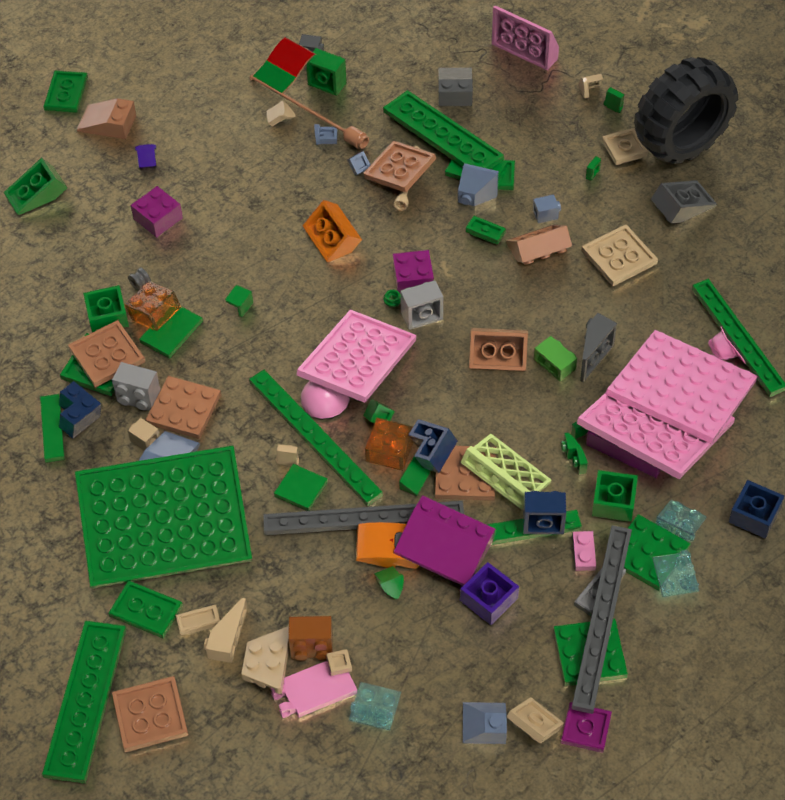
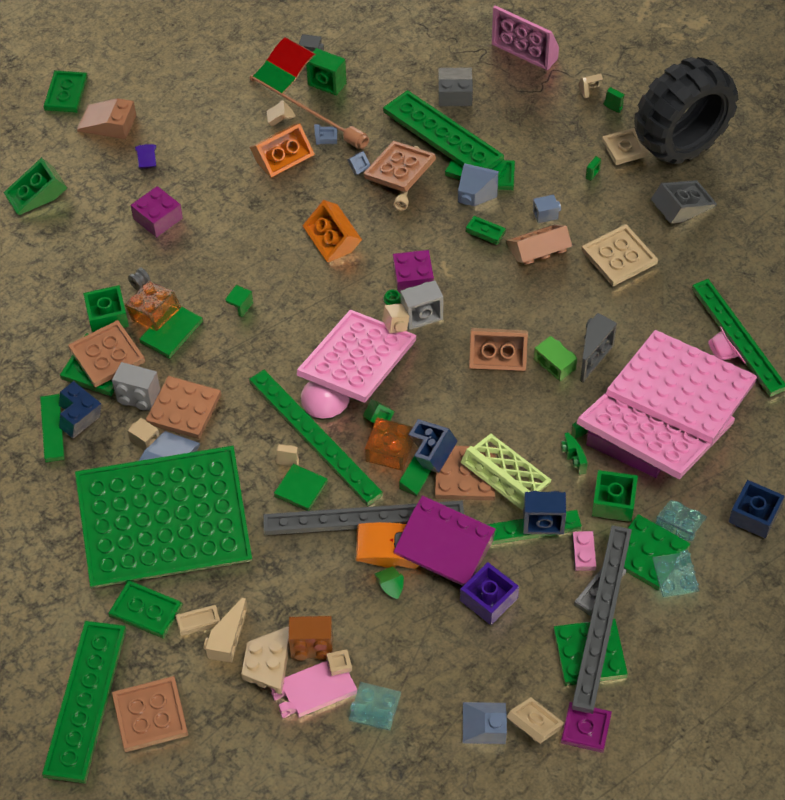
none -> orange slope [250,123,315,178]
none -> tan brick [382,304,409,333]

